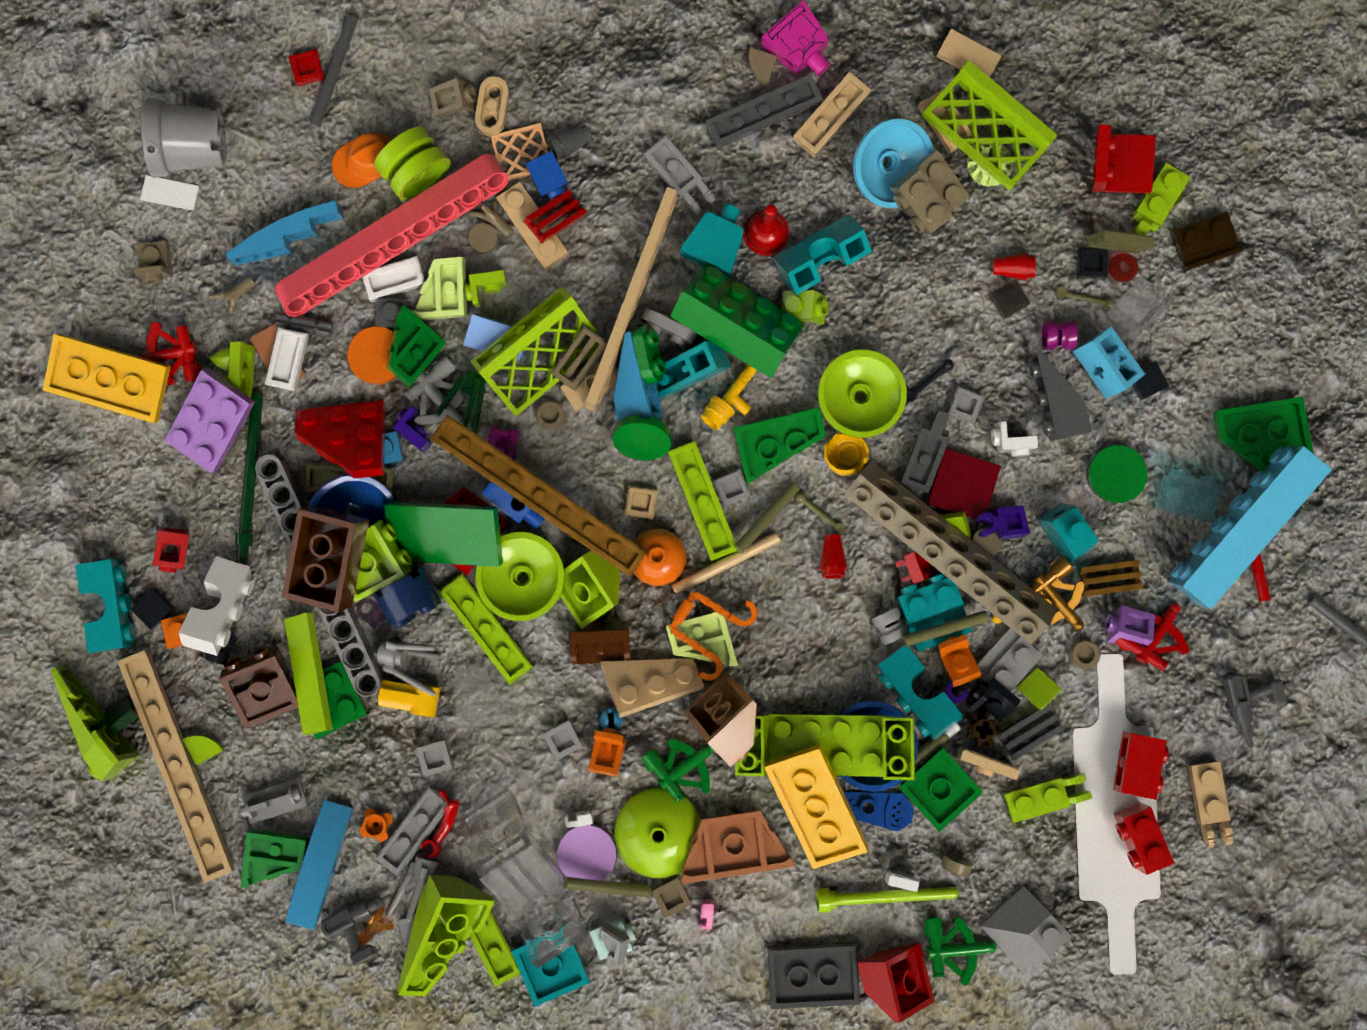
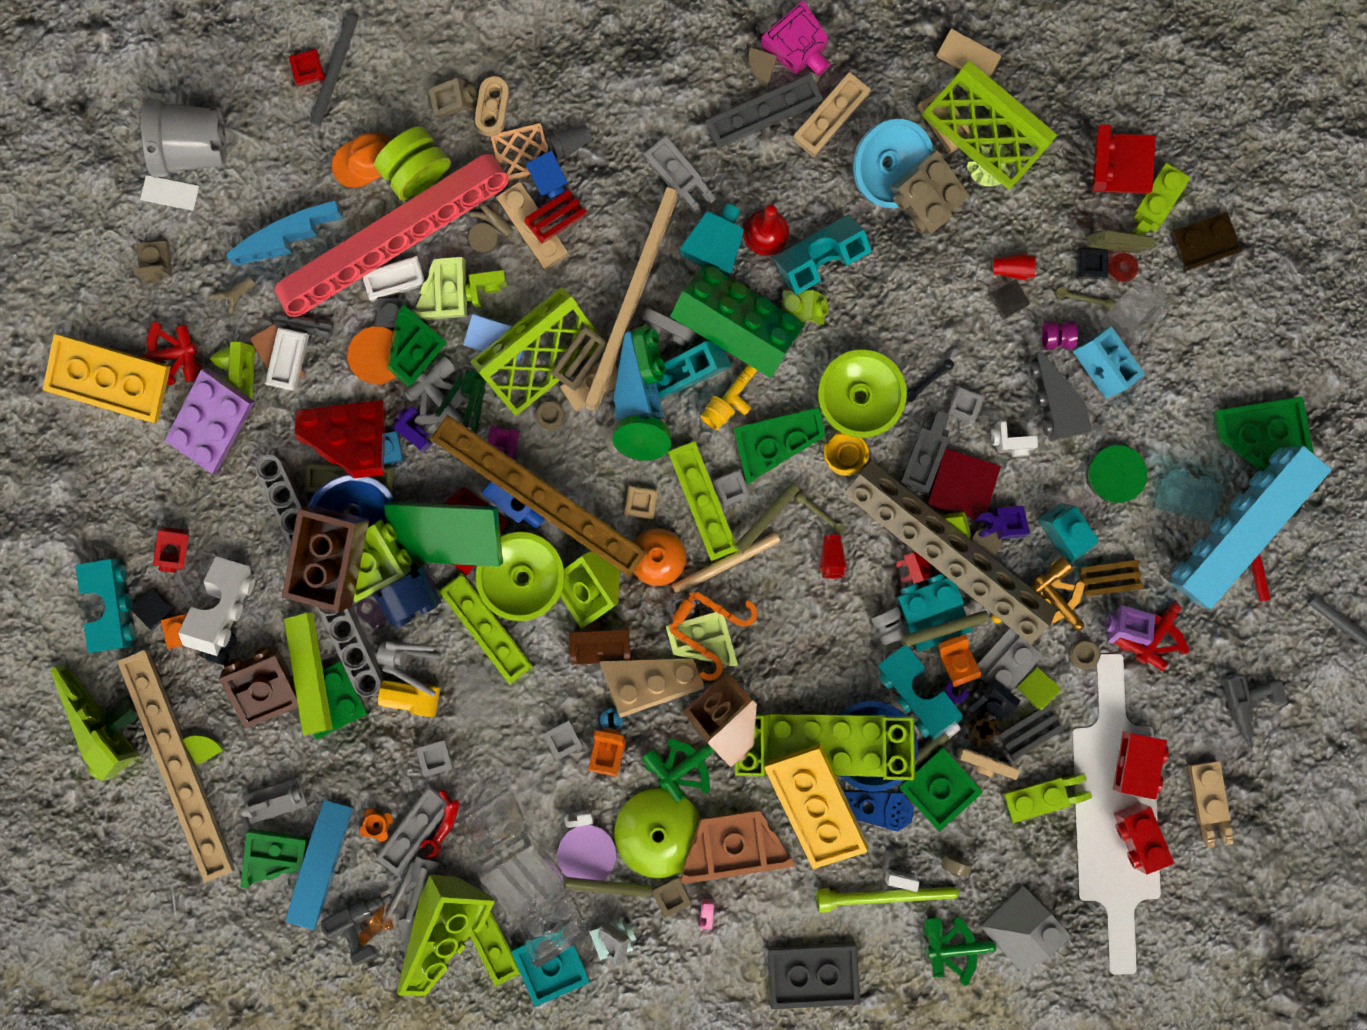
dark green bar [234,393,264,566] -> none
red slope [857,943,935,1023] -> none
black tile [1133,361,1169,400] -> none

